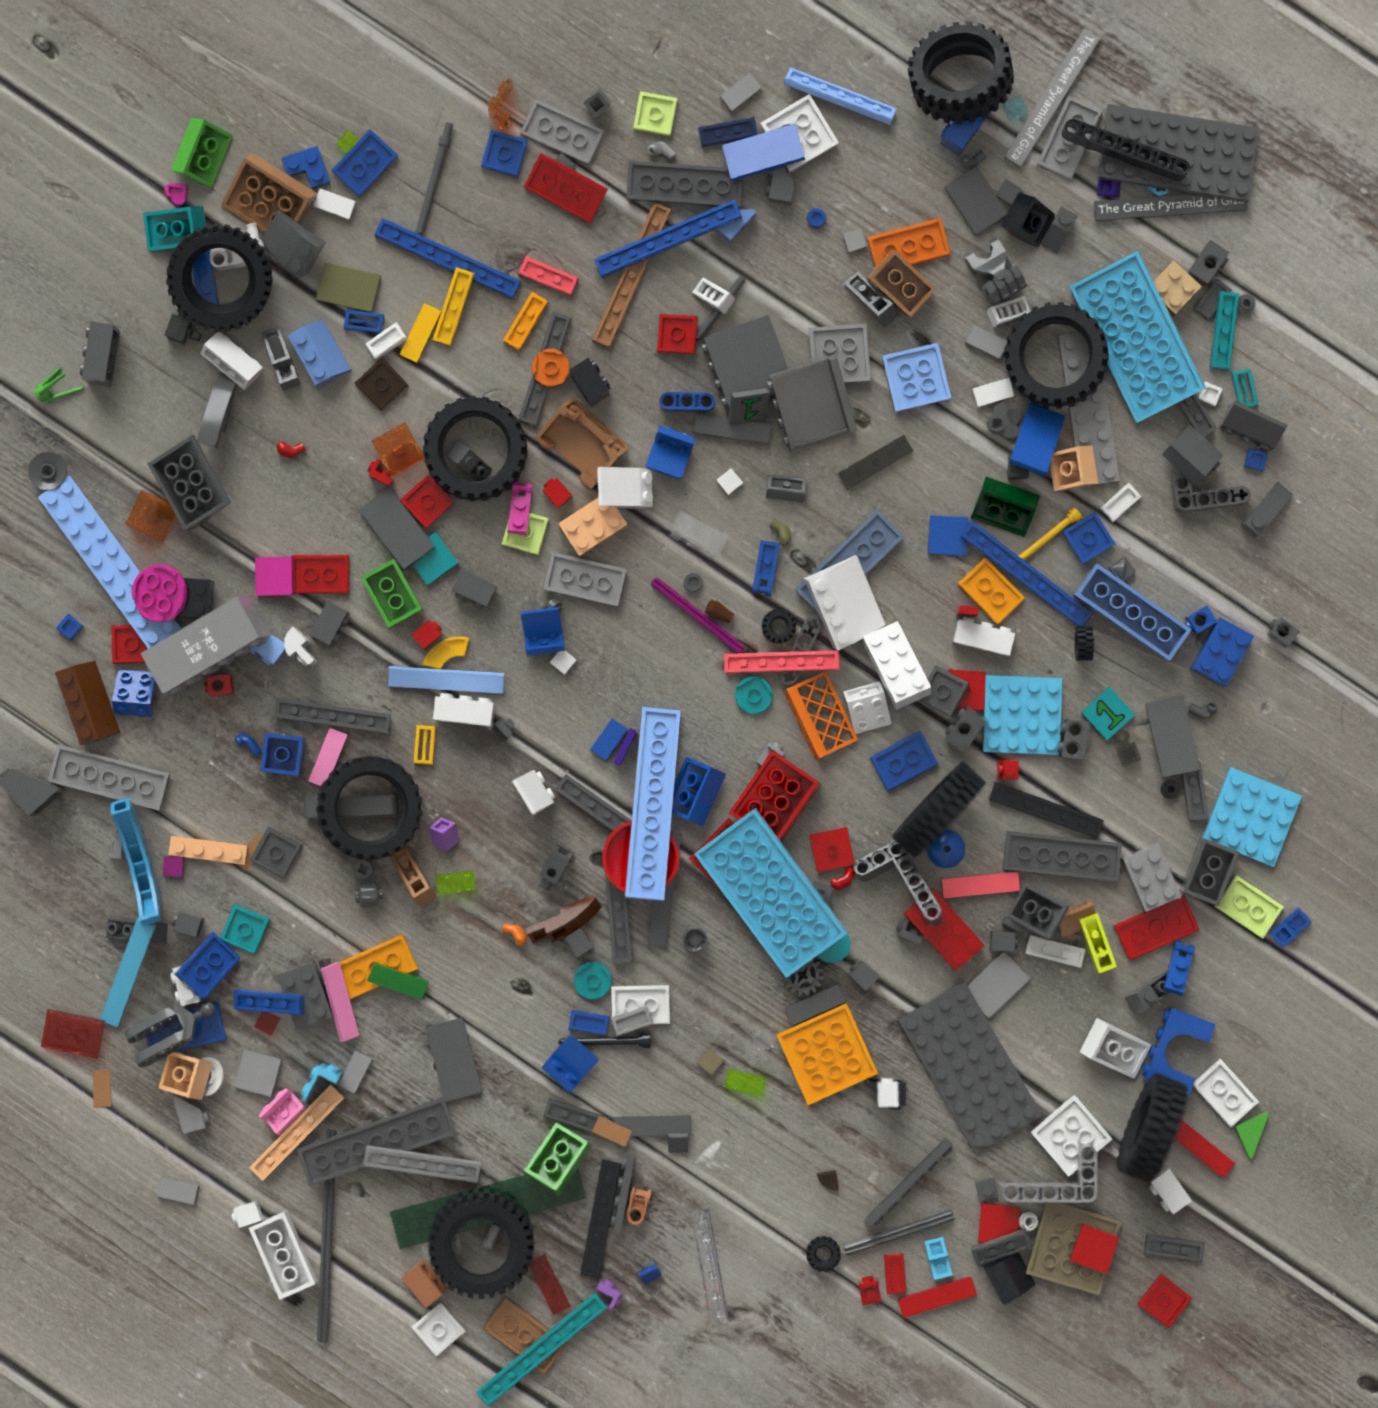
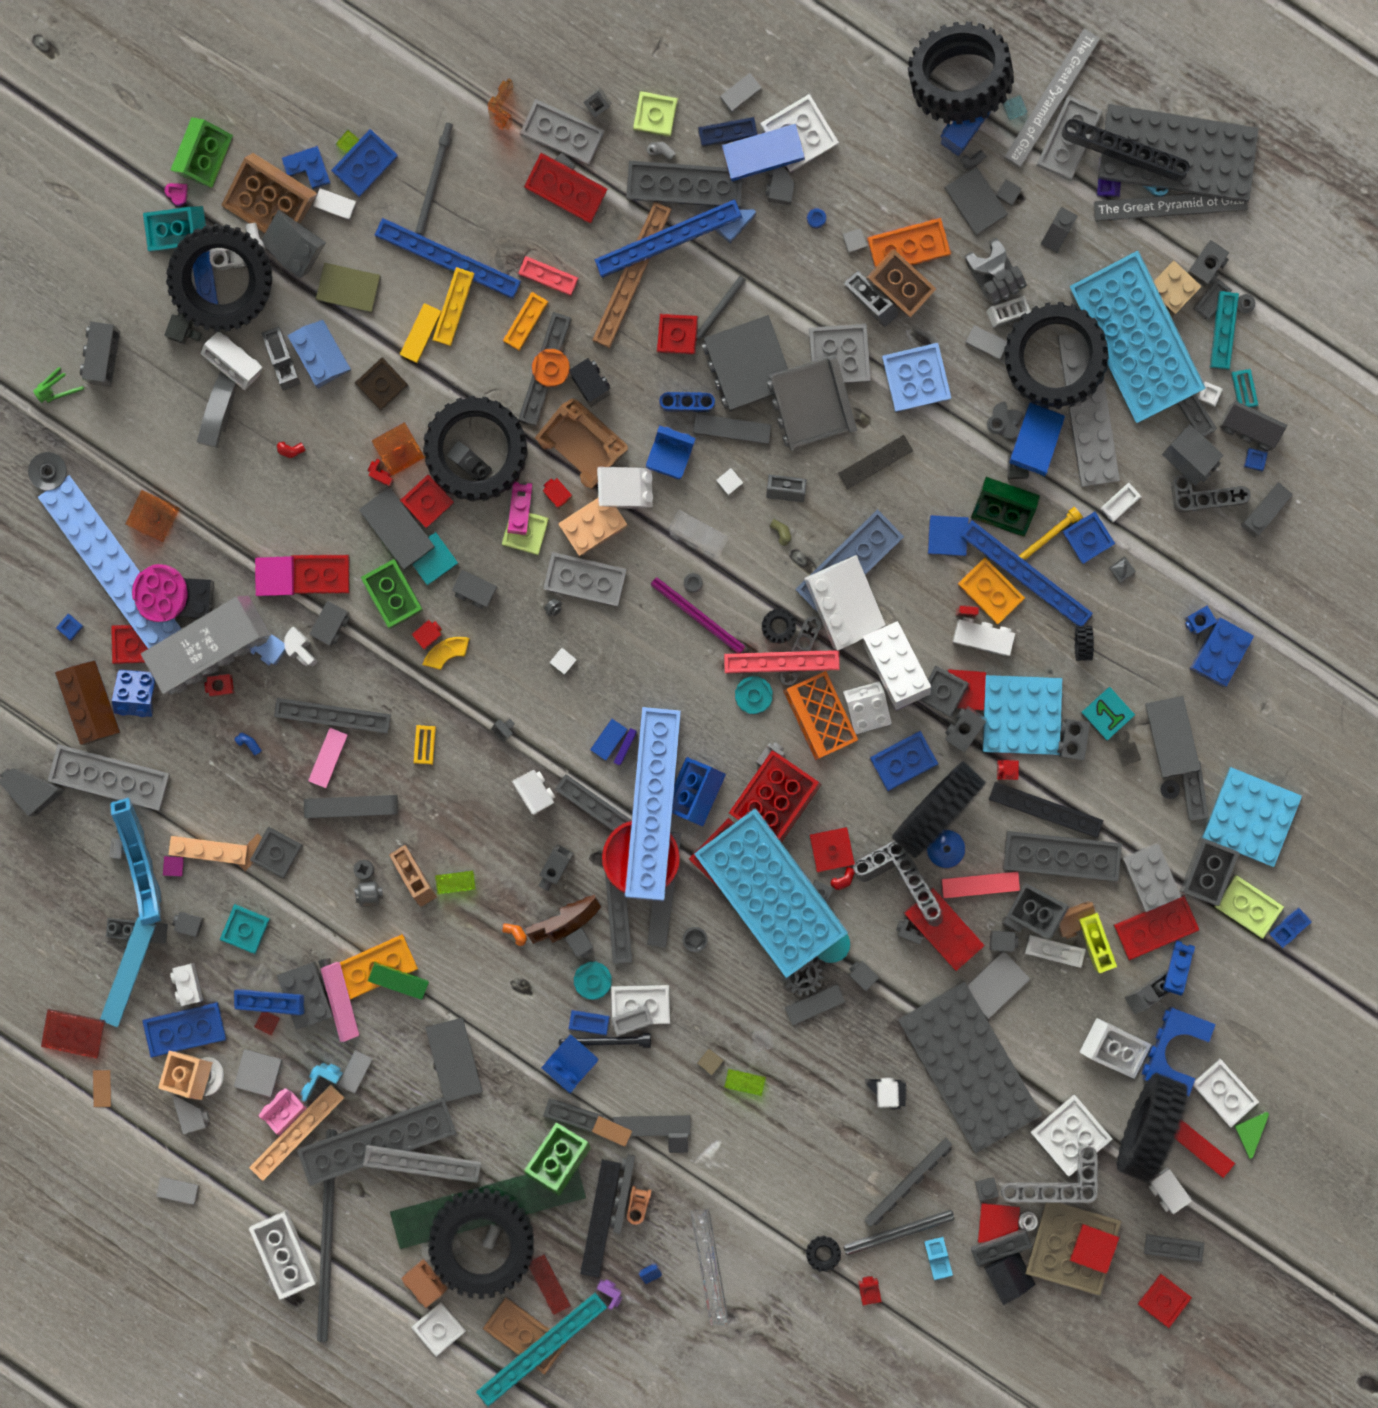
dark grey piece [124,1002,216,1068] -> none
dark grey slope [148,435,231,531] -> none
blue tile [174,932,240,1001] -> none
white brick [232,1200,263,1228] -> none
blue brick [260,733,306,776] -> none
black tyre [316,756,423,860] -> none
blue tile [344,310,384,334] -> none
white tile [366,322,408,360] -> none
light blue tile [388,666,504,693] -> none
medium lavender panel [429,817,459,851] -> none
white brick [433,693,495,727] -> none
blue tile [481,130,528,178] -> none
blue bracket [521,607,565,656] -> none
white slope [692,278,735,314] -> none
reddish brown cone [704,599,734,623] -> none
dark grey tile [728,388,770,424] -> none
blue plate [752,540,780,596] -> none
light orange plate [776,1003,878,1105] -> none
light blue tile [784,68,896,125] -> none
dark brown tile [817,1170,839,1190] -> none
red tile [884,1253,906,1294] -> none
red tile [898,1276,977,1318] -> none
white tile [972,378,1015,408] -> none
black slope [1001,193,1055,248] -> none
light nougat brick [1050,446,1098,491] -> none
medium blue brick [1073,564,1192,662] -> none
dark grey arm [1188,702,1218,719] -> none
dark grey brick [1267,618,1300,648] -> none

